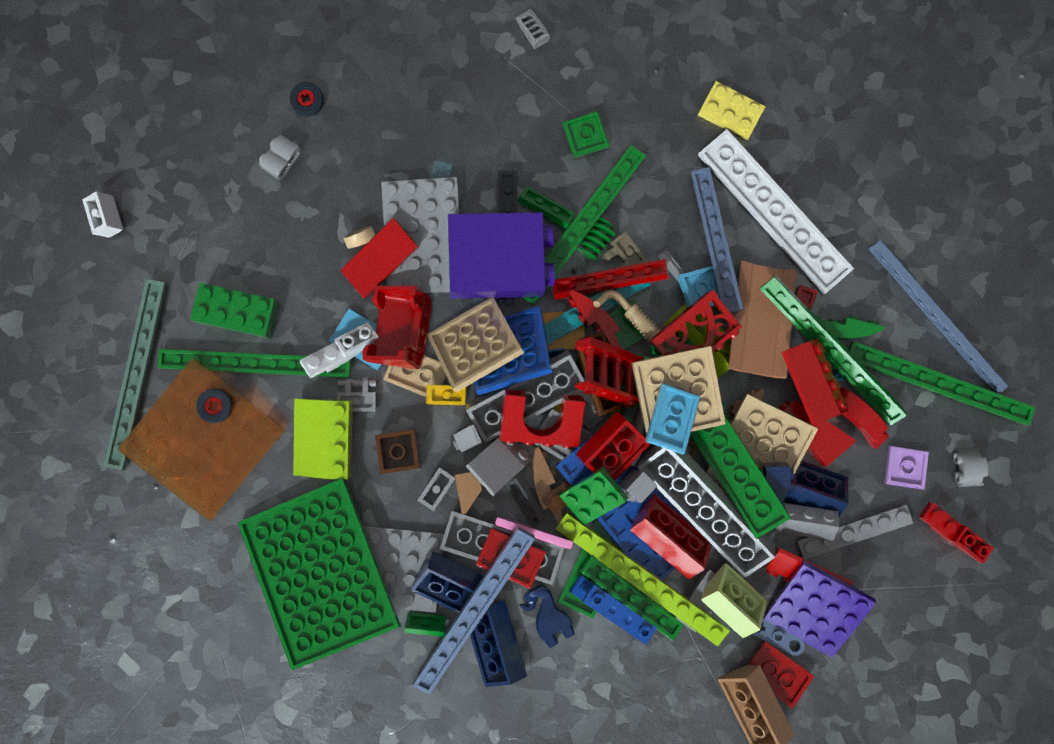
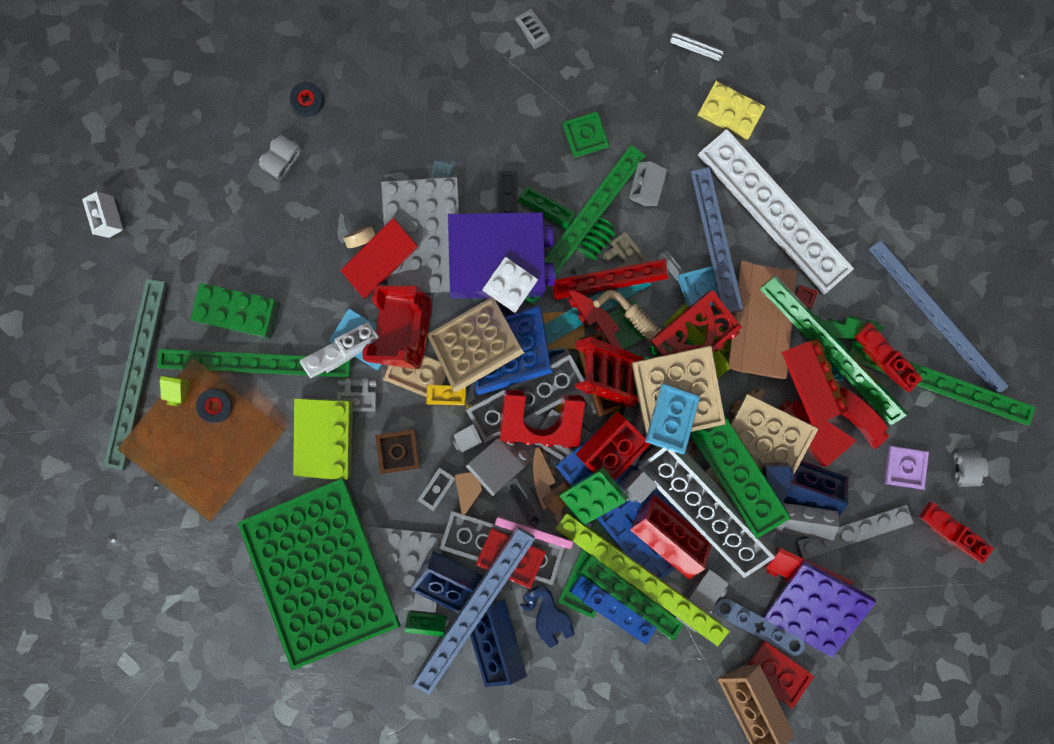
yellowish green slope [701,563,767,638] -> none
none -> lime slope [160,376,191,406]
none -> white plate [482,257,538,313]
none -> light grey brick [629,161,667,207]
none -> axle [670,32,724,61]
none -> red slope [854,322,923,392]

